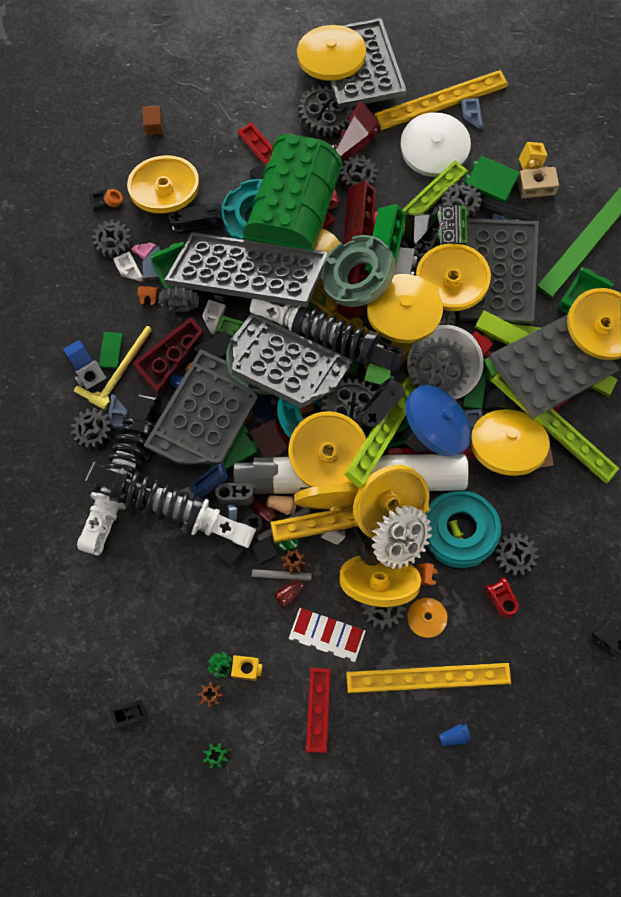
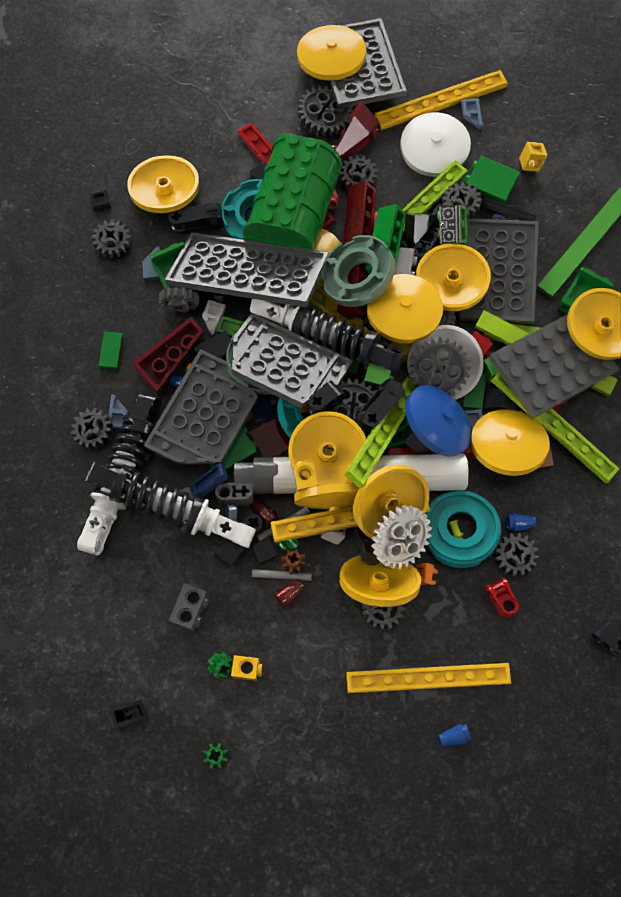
blue slope [63,340,93,378] -> none
light yellow bar [74,326,152,410] -> none
light grey brick [75,360,106,389] -> none
orange tile [104,189,123,207] -> none
white tile [113,252,144,282] -> none
bright pink tile [131,243,157,260] -> none
orange tile [137,286,160,305] -> none
dark orange brick [143,106,163,135] -> none
dark orange gear [197,682,224,709] -> none
light nougat cone [267,495,296,515] -> none
sticker [289,608,365,662] -> none
red tile [306,668,331,753] -> none
light orange dish [407,598,447,638] -> none
tan brick [517,167,559,198] -> none
none -> dark grey brick [169,583,210,632]
none -> yellow brick [293,460,318,492]
none -> black piece [308,381,345,415]
none -> blue cone [505,512,536,532]

